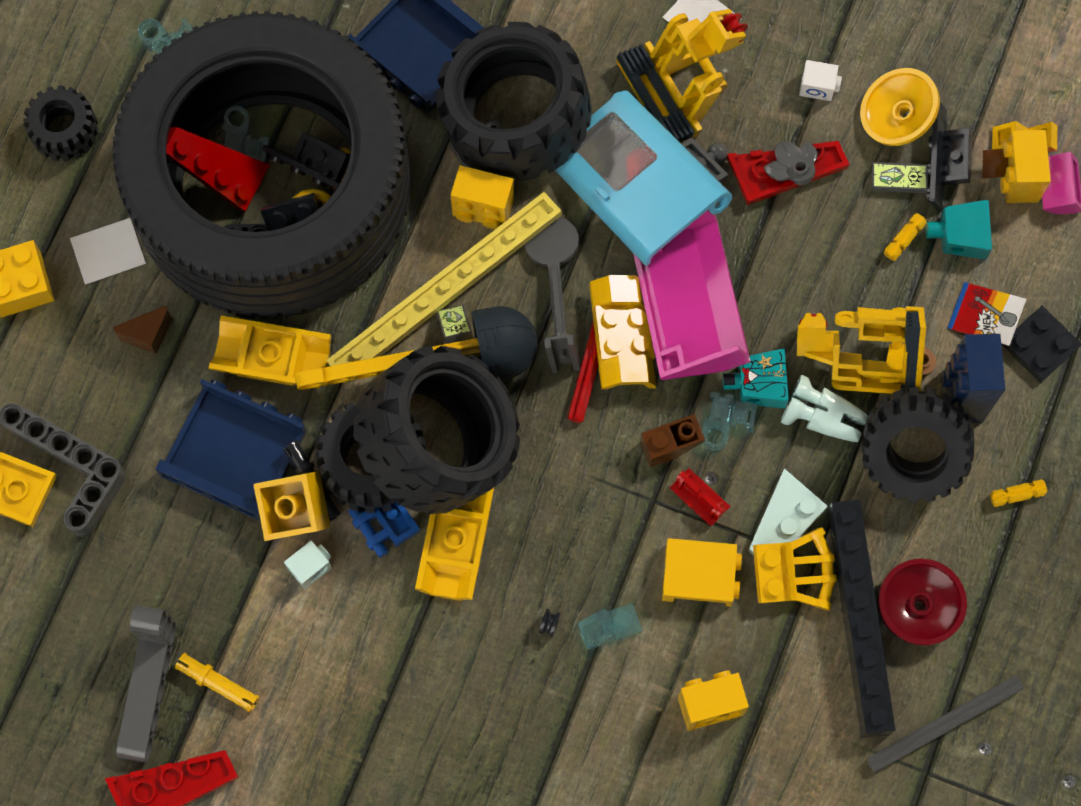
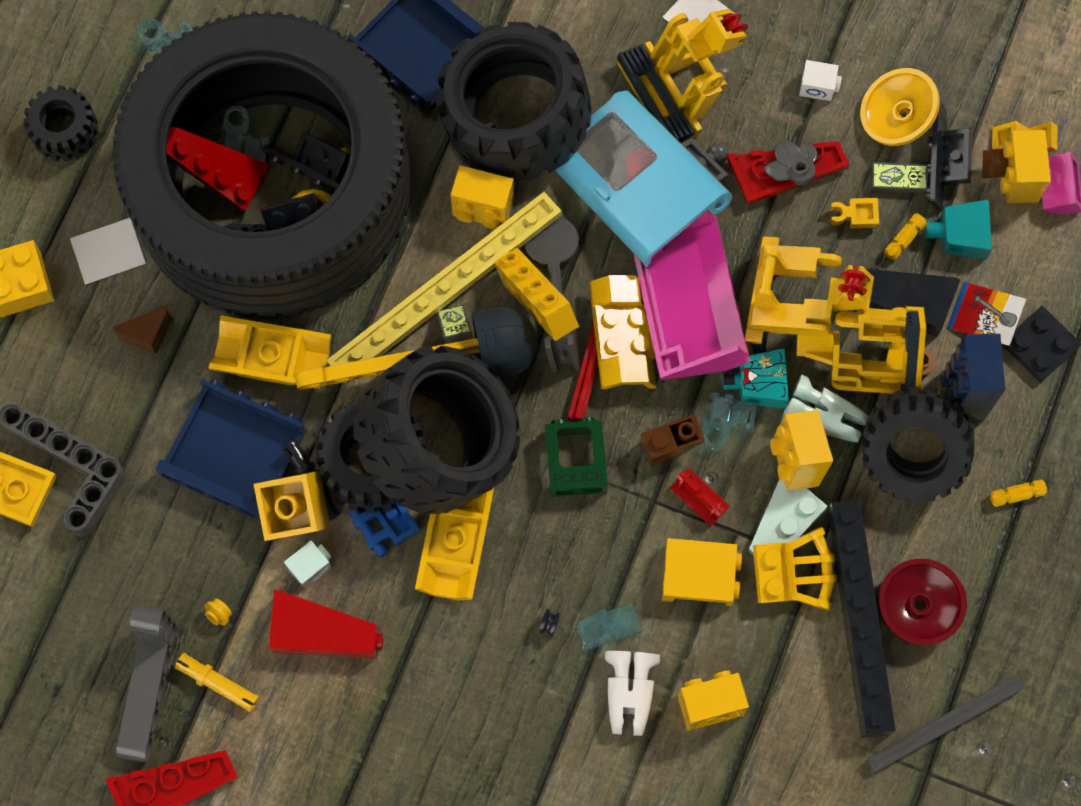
none -> yellow plate [205,598,232,626]
none -> red slope [269,590,383,659]
none -> yellow brick [494,248,579,341]
none -> dark green window [545,417,608,498]
none -> white piece [605,651,660,736]
none -> yellow container [745,236,874,354]
none -> yellow brick [770,410,833,491]
none -> yellow plate [830,198,879,228]
none -> black slope [866,269,961,337]

